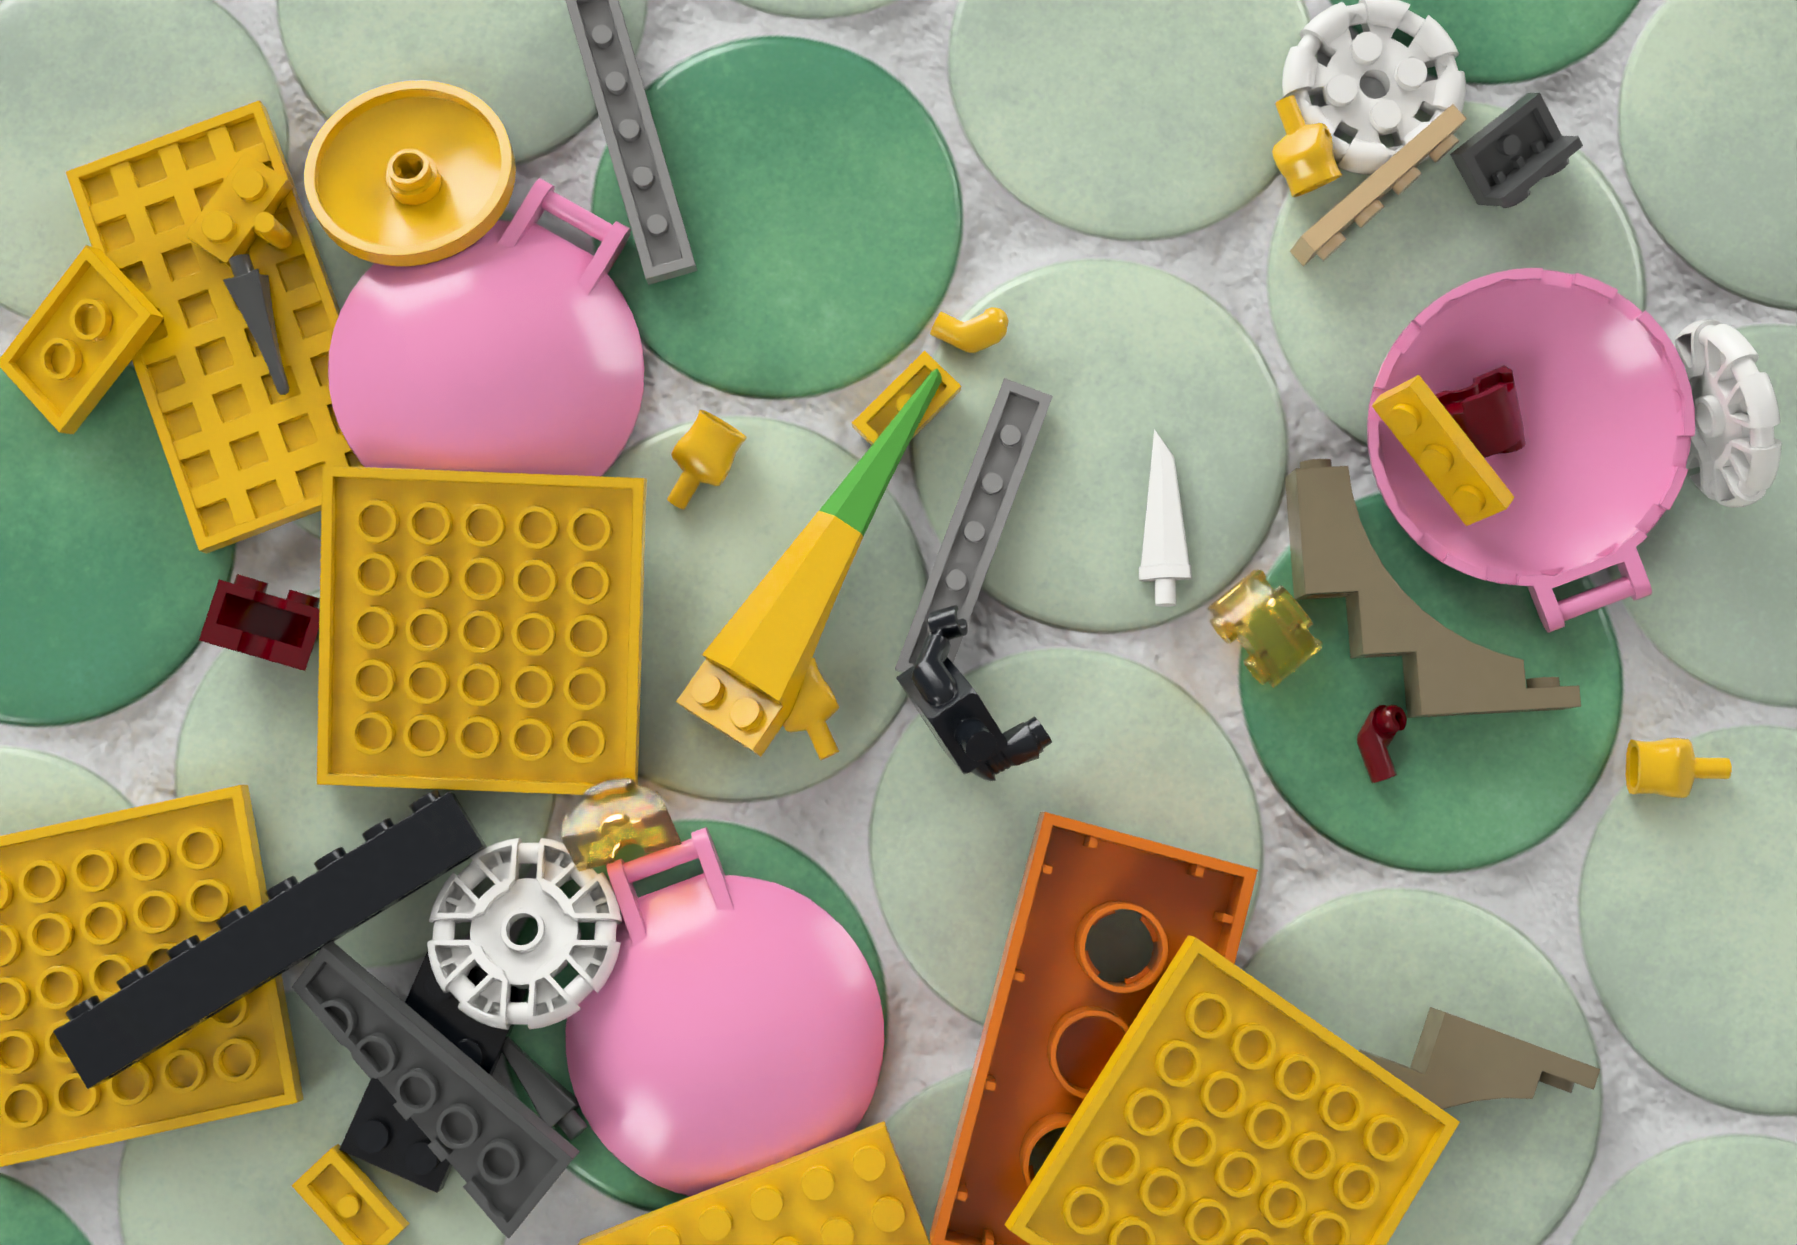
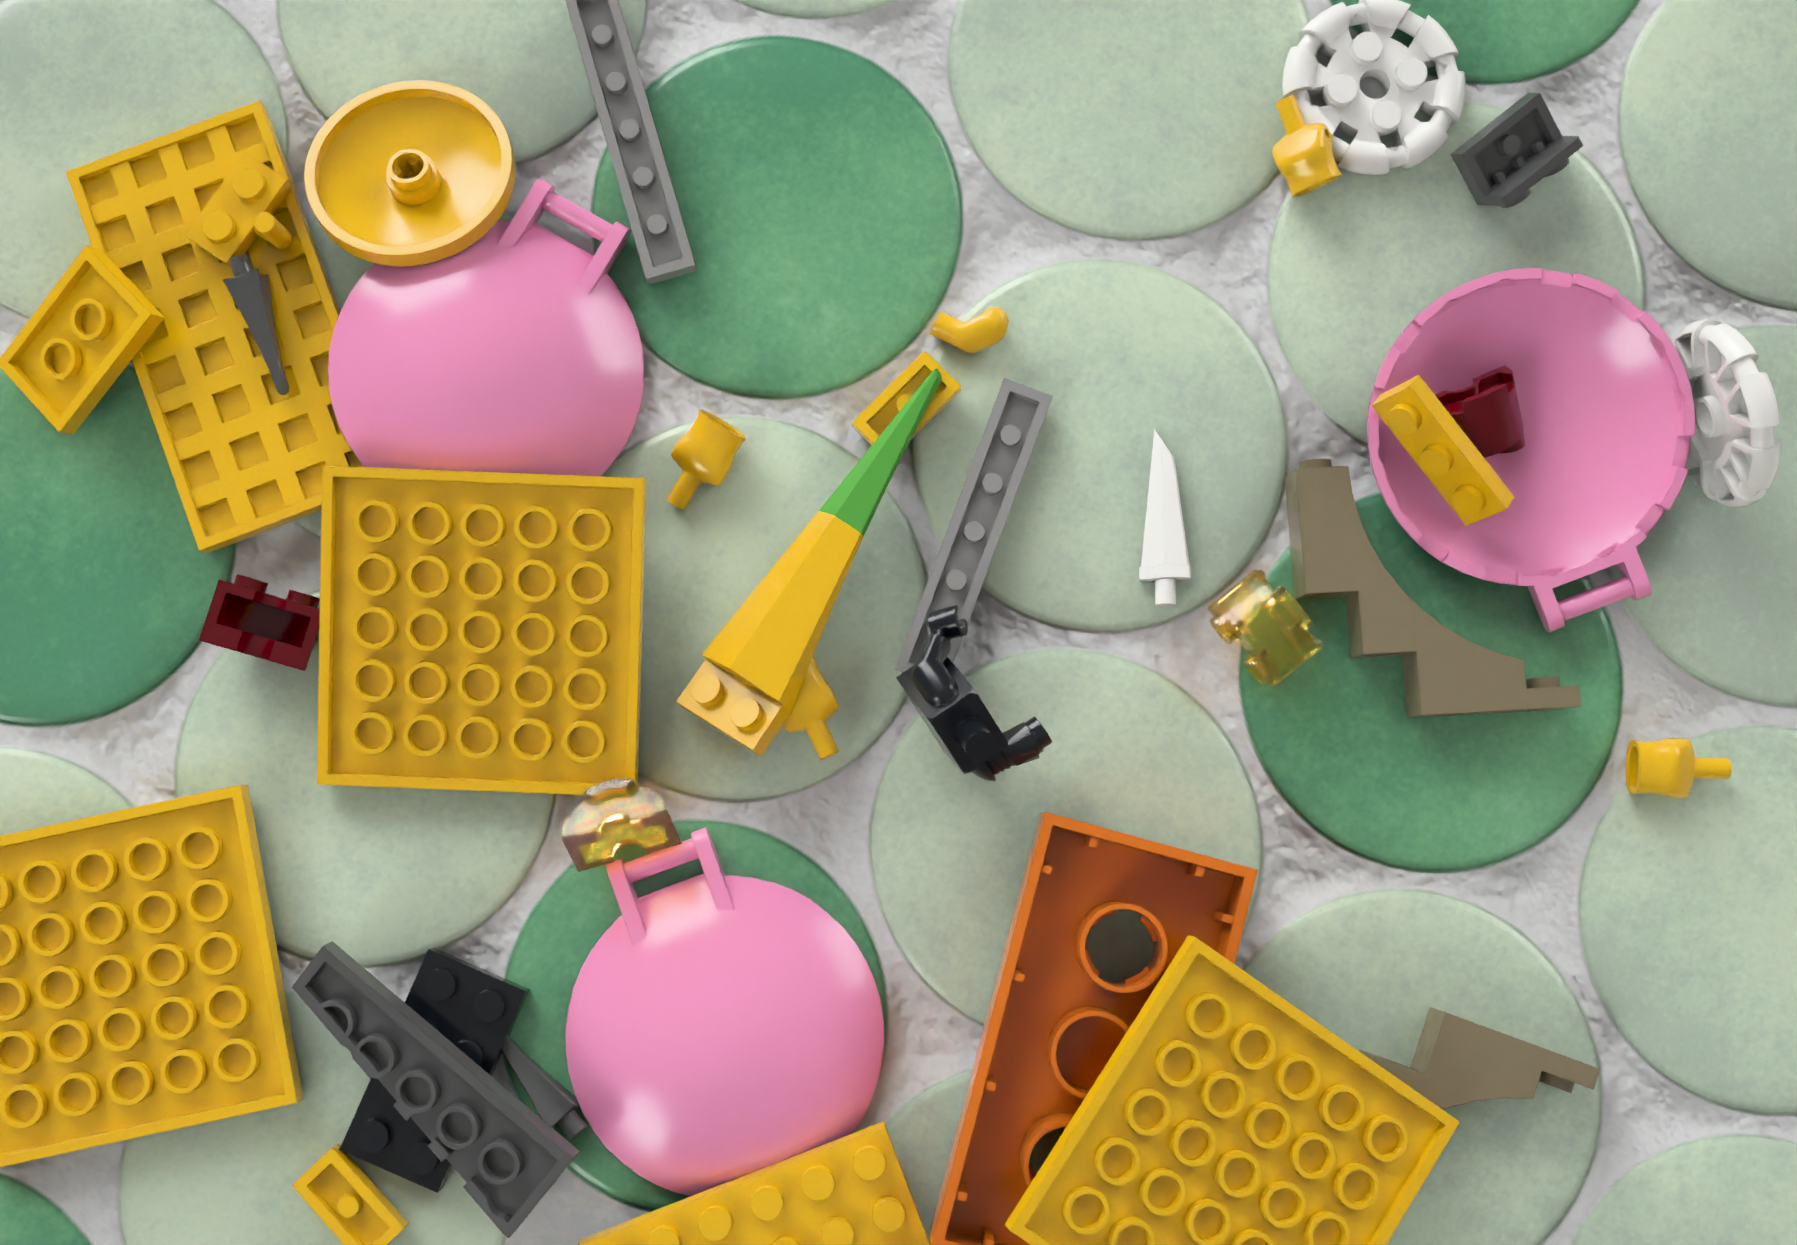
black brick [53,789,487,1089] -> none
white plate [427,838,622,1030] -> none
tan plate [1290,104,1467,266] -> none
dark red arm [1357,705,1407,783] -> none

